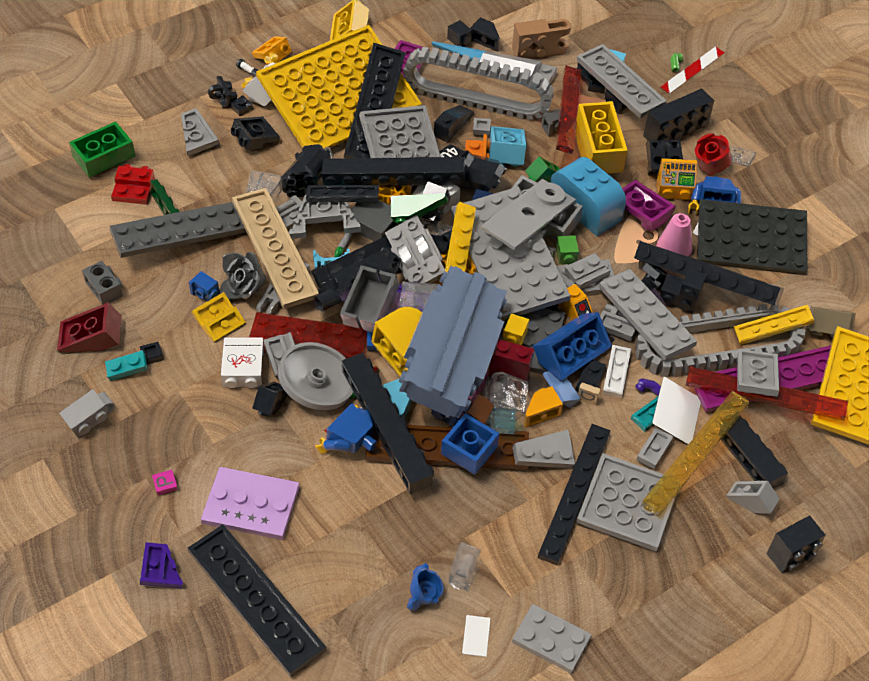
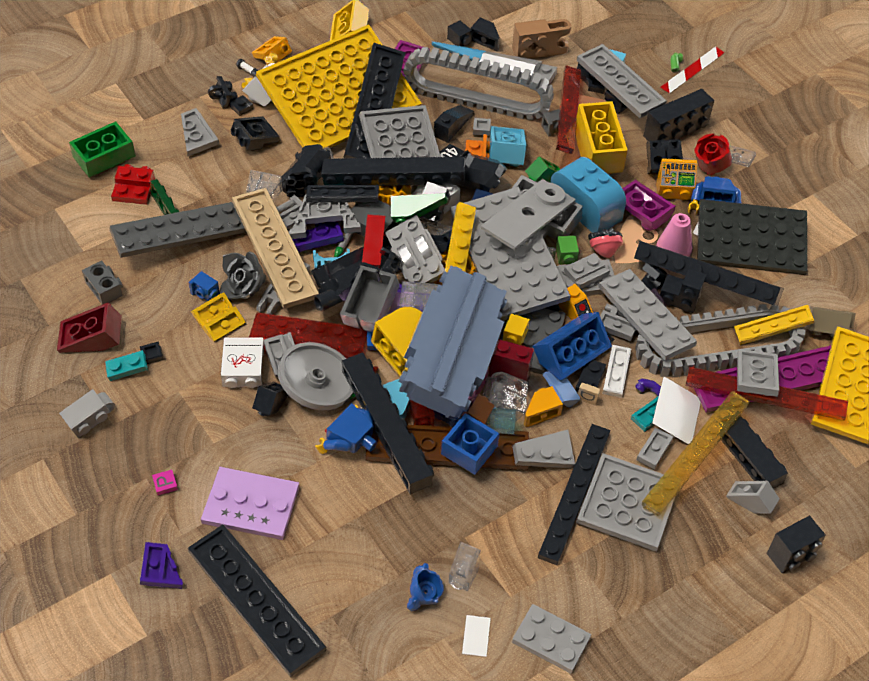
none -> dark purple wing [292,221,344,252]
none -> red tile [362,214,386,268]
none -> clear red brick [410,400,434,426]
none -> coral hair [588,227,623,258]

